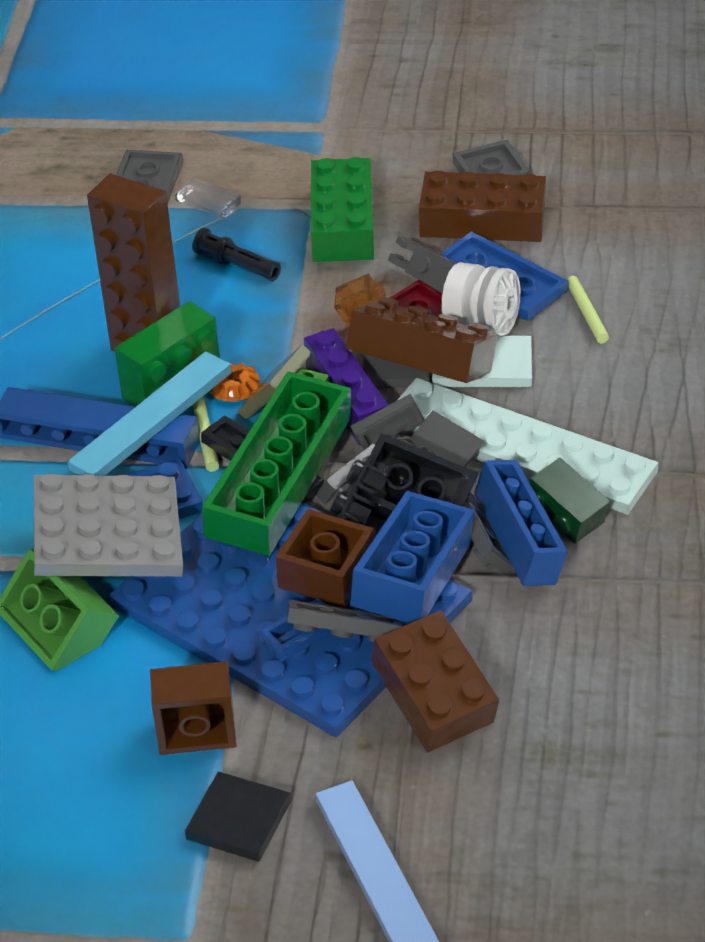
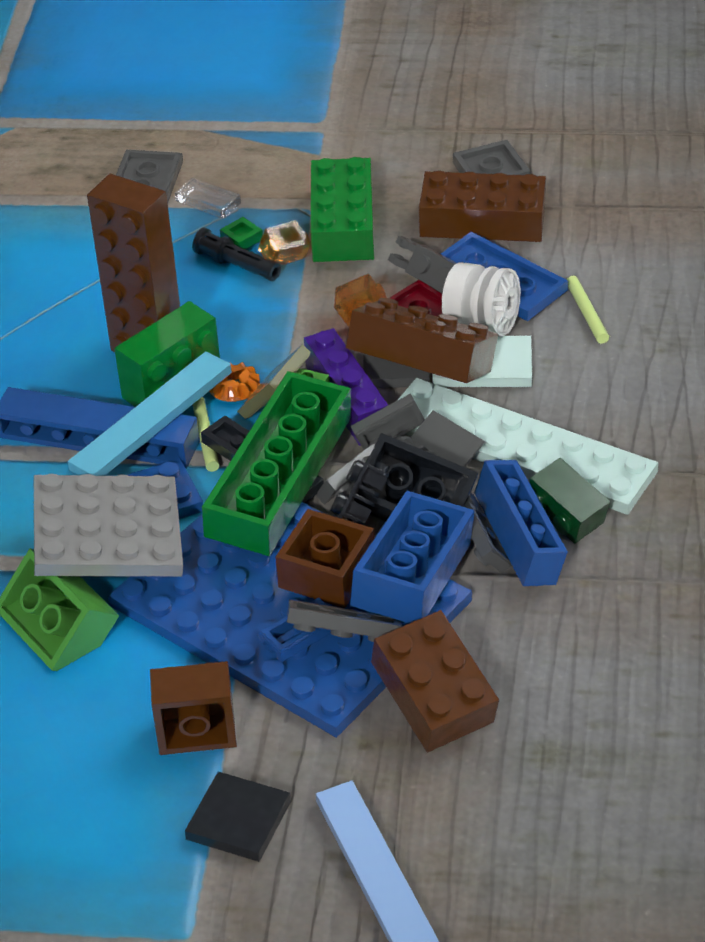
none -> green plate [220,217,263,249]
none -> clear orange brick [258,220,311,266]

